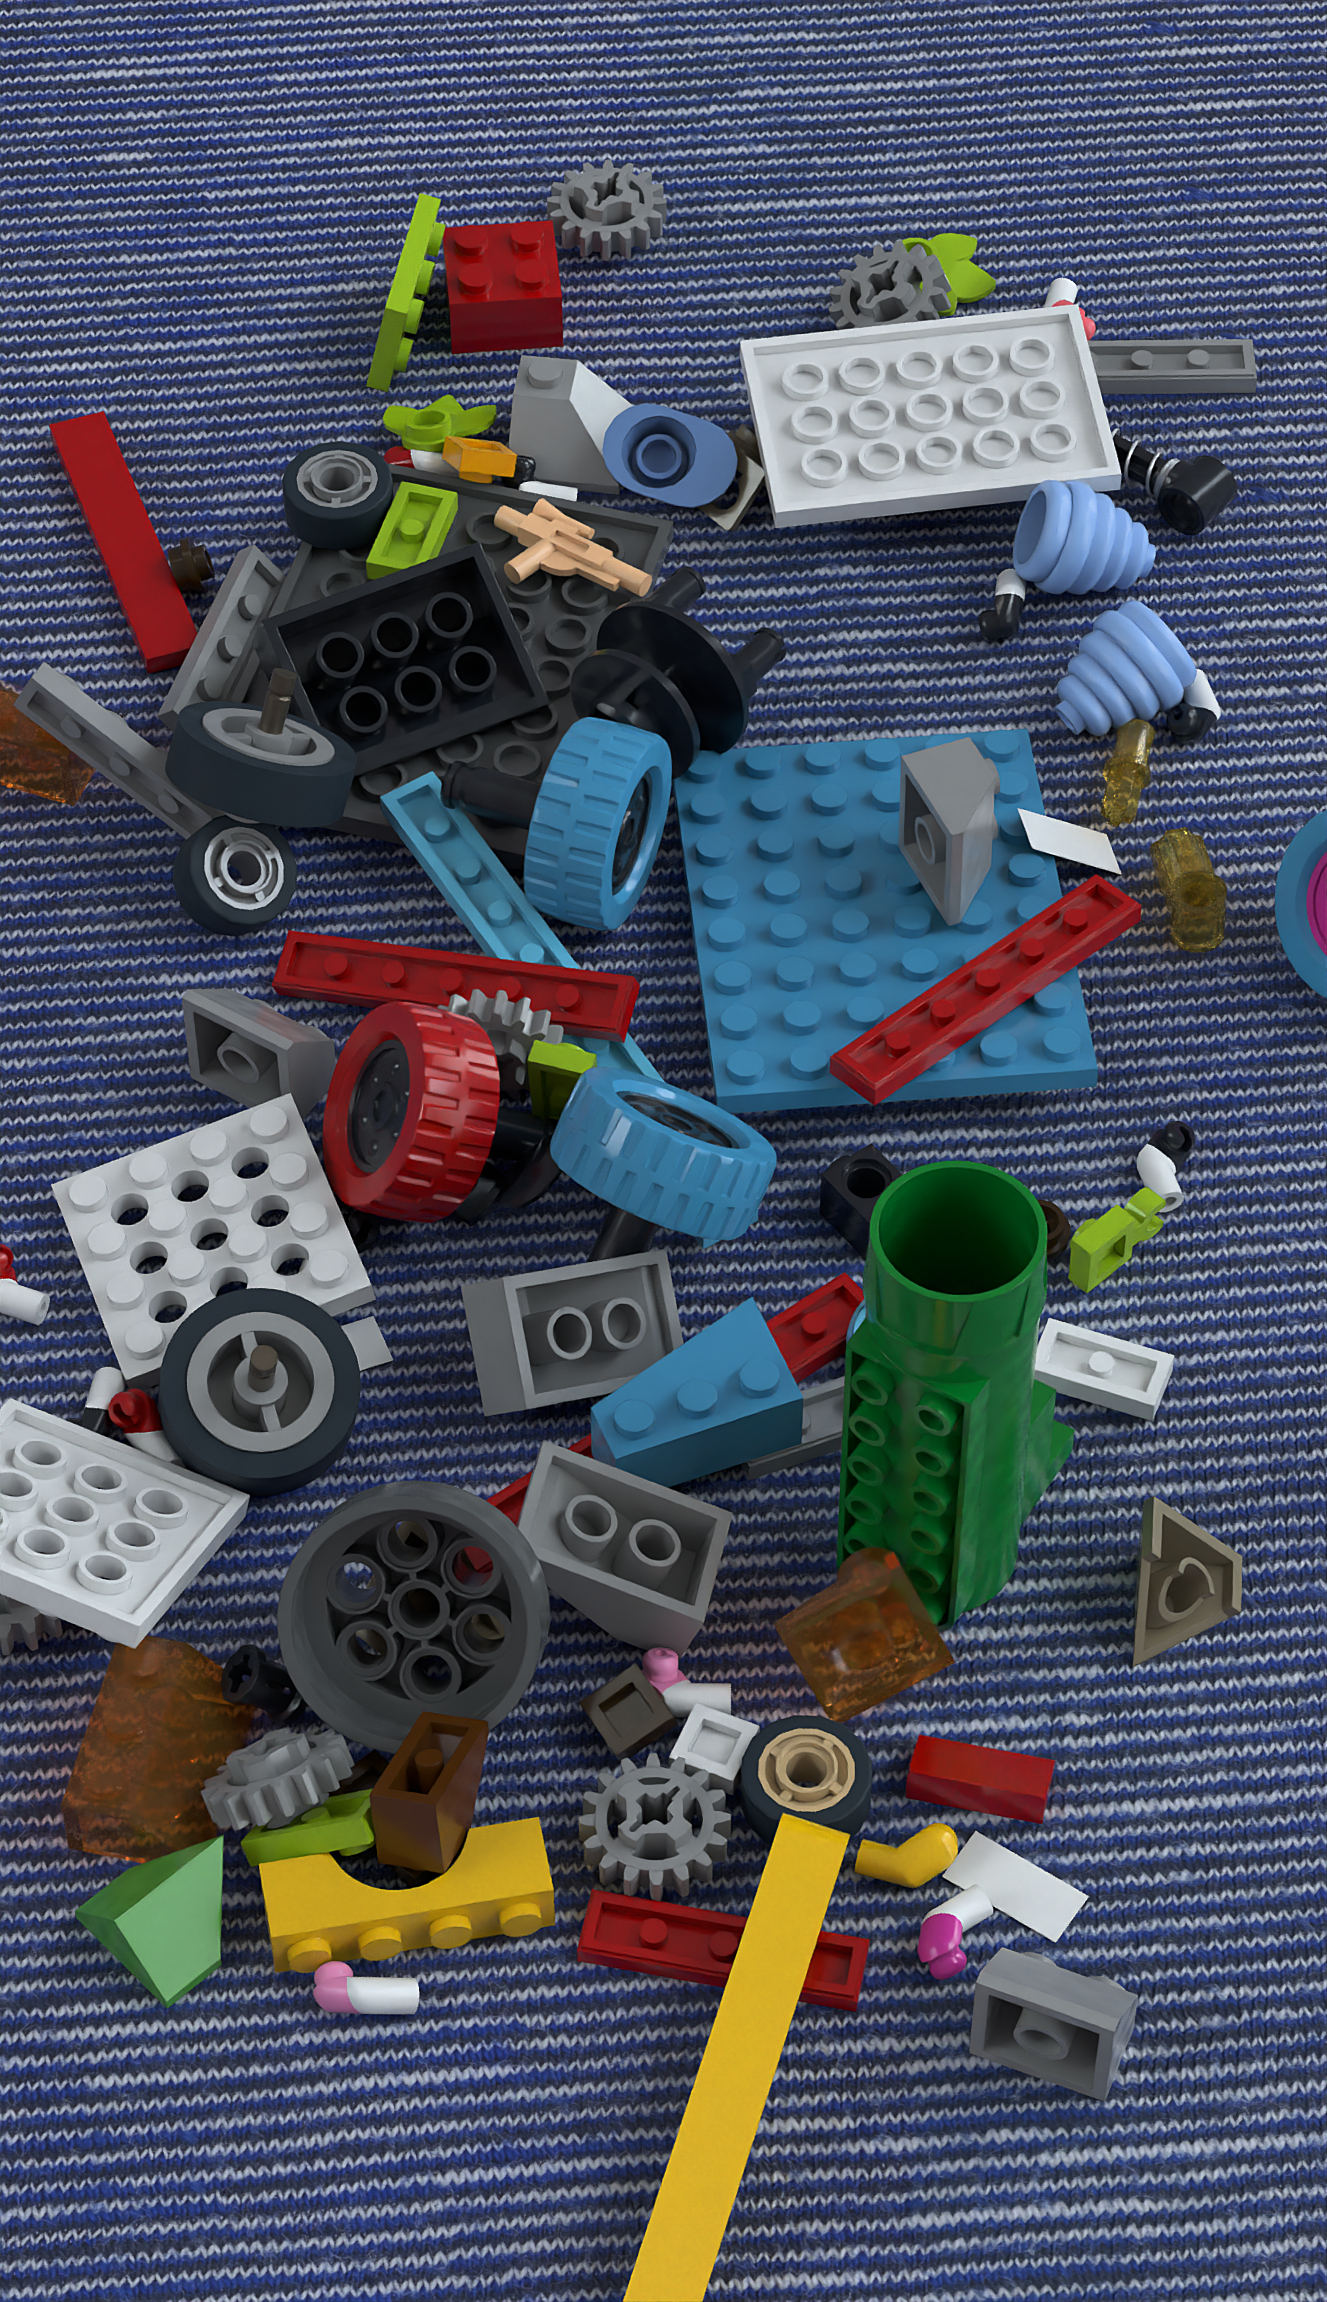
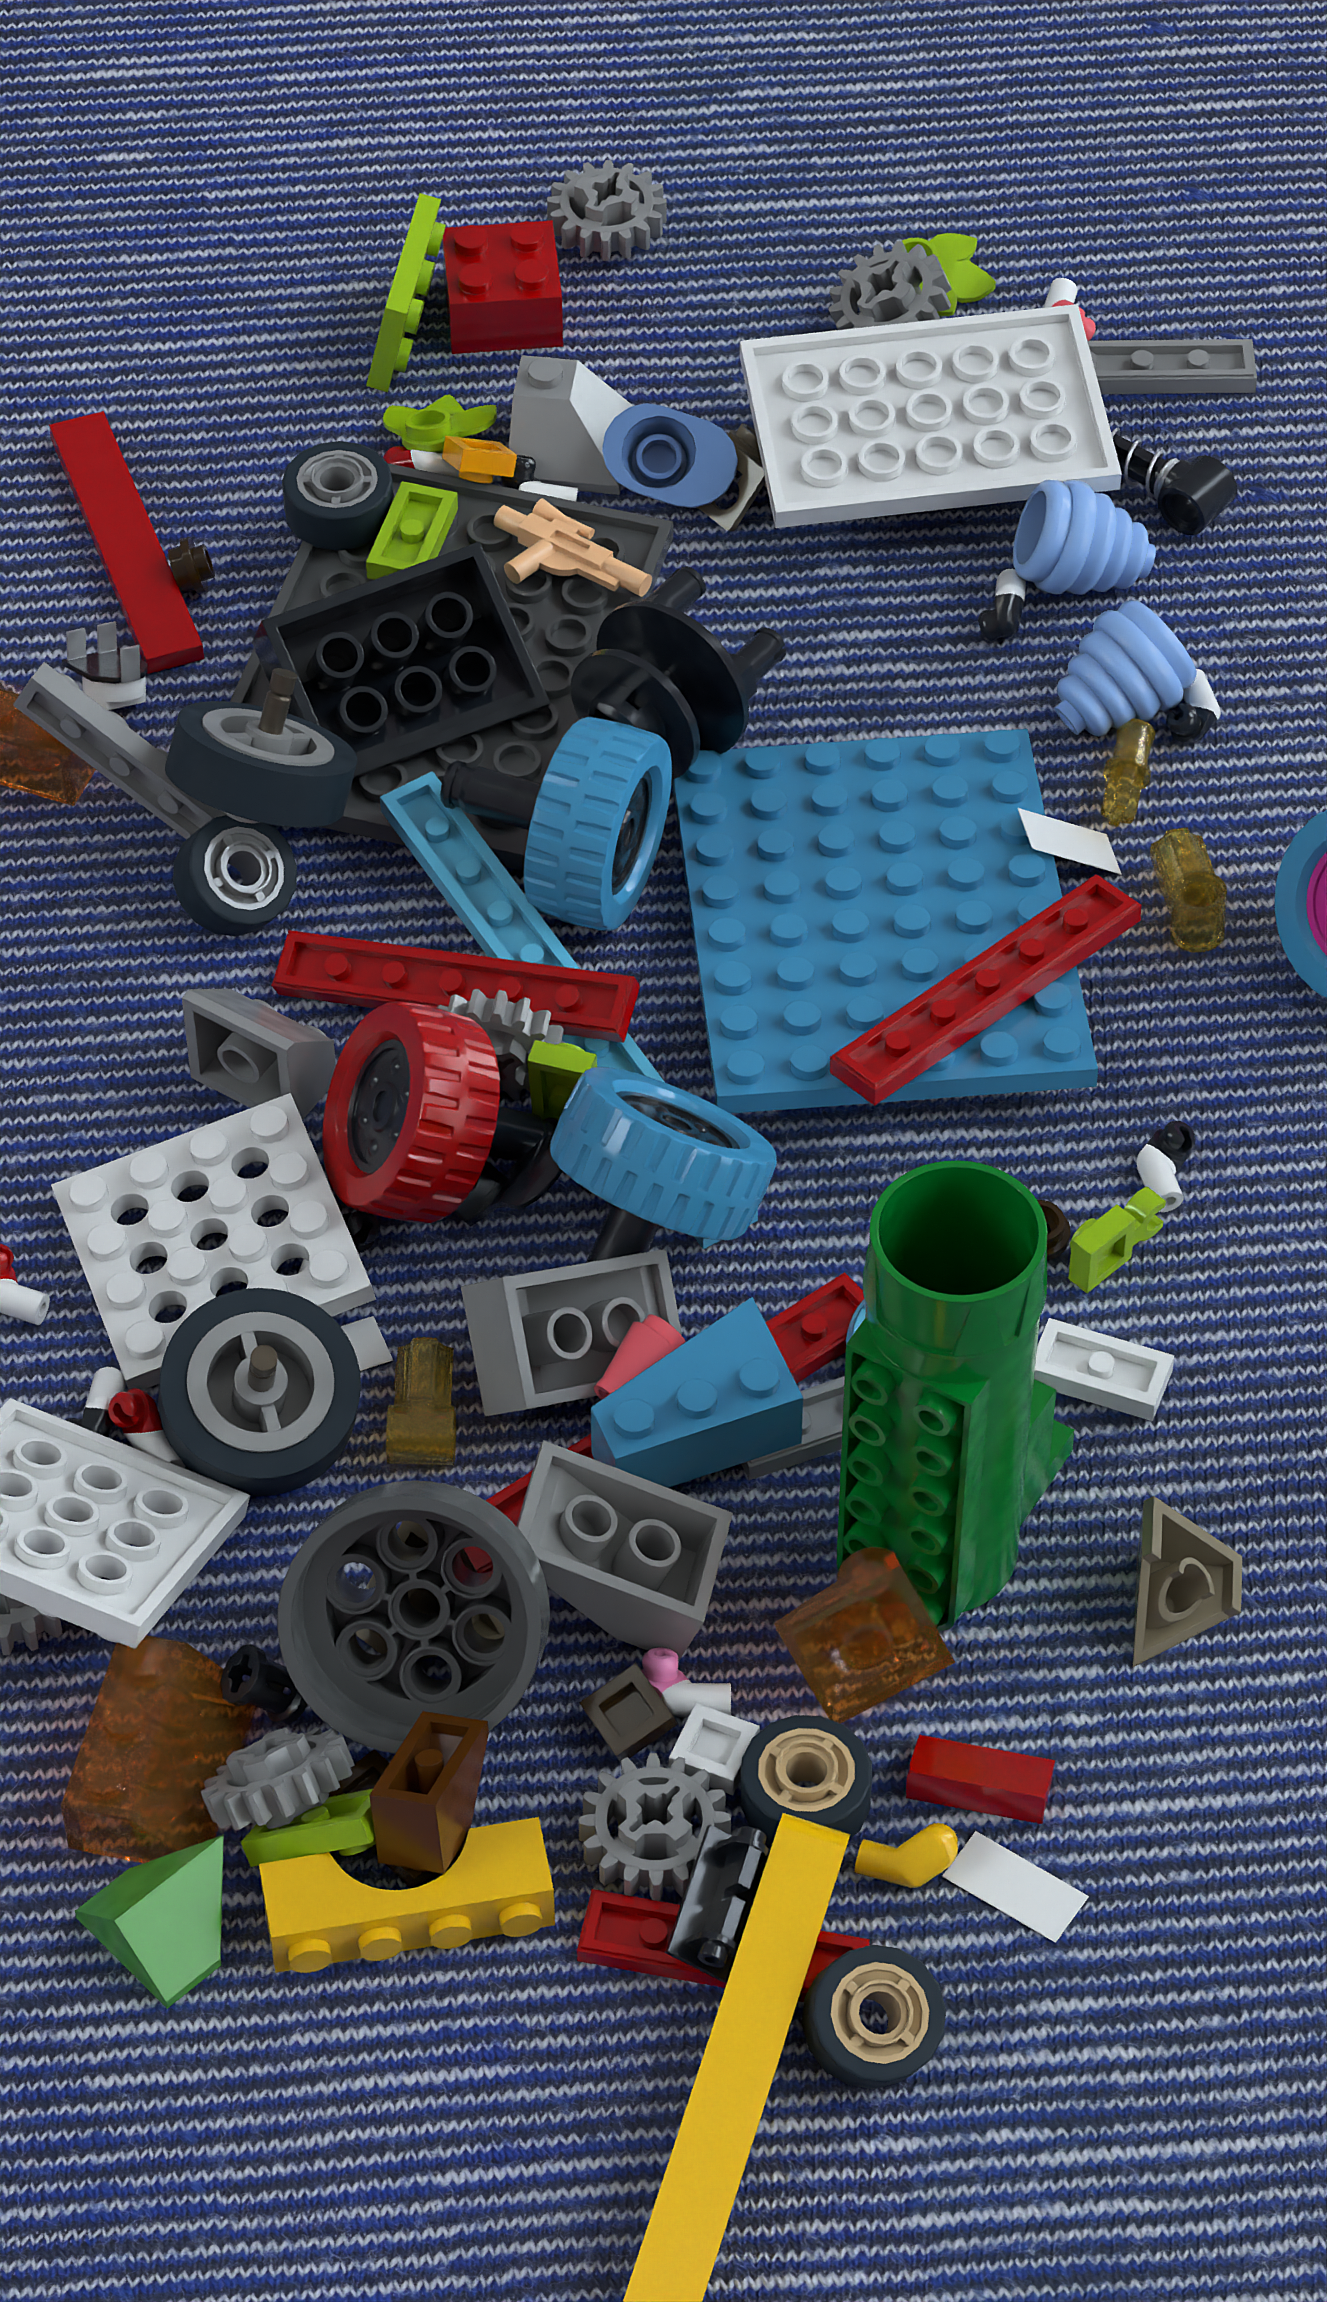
light grey plate [157,544,286,733] -> none
arm [313,1961,419,2014] -> none
black brick [819,1143,902,1261] -> none
light grey slope [898,737,1000,926] -> none
dark pink arm [917,1884,993,1980] -> none
light grey slope [969,1947,1138,2102] -> none
none -> piece [62,621,148,710]
none -> clear yellow piece [386,1337,456,1465]
none -> coral cone [594,1314,686,1400]
none -> black hinge [665,1825,769,1983]
none -> wheel [802,1945,946,2089]

